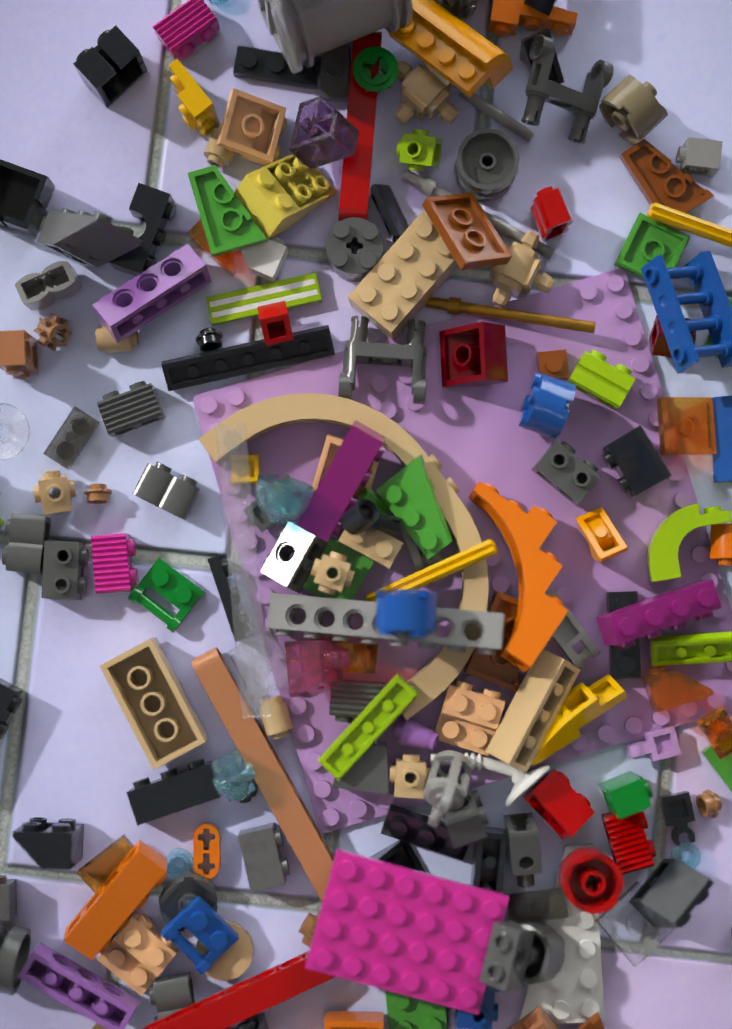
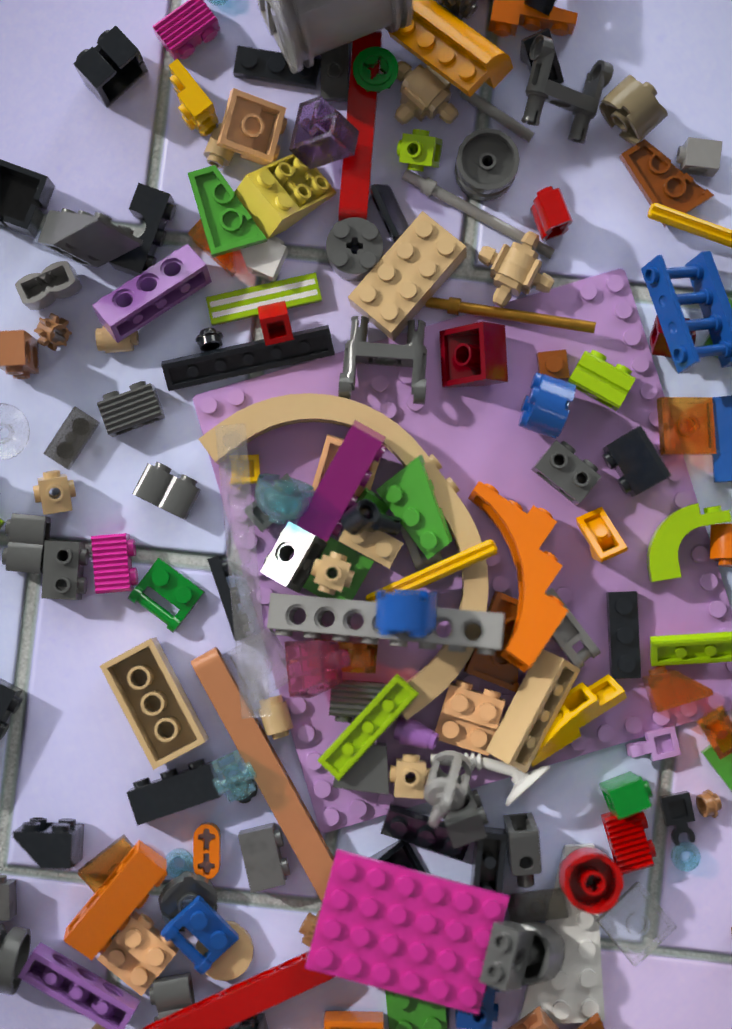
medium nougat plate [84,484,112,504] -> none
dark orange plate [422,193,512,270] -> none
red brick [523,769,595,840] -> none
magenta brick [596,580,722,649] -> none
bright green plate [614,213,691,279] -> none
black slope [629,858,714,928] -> none

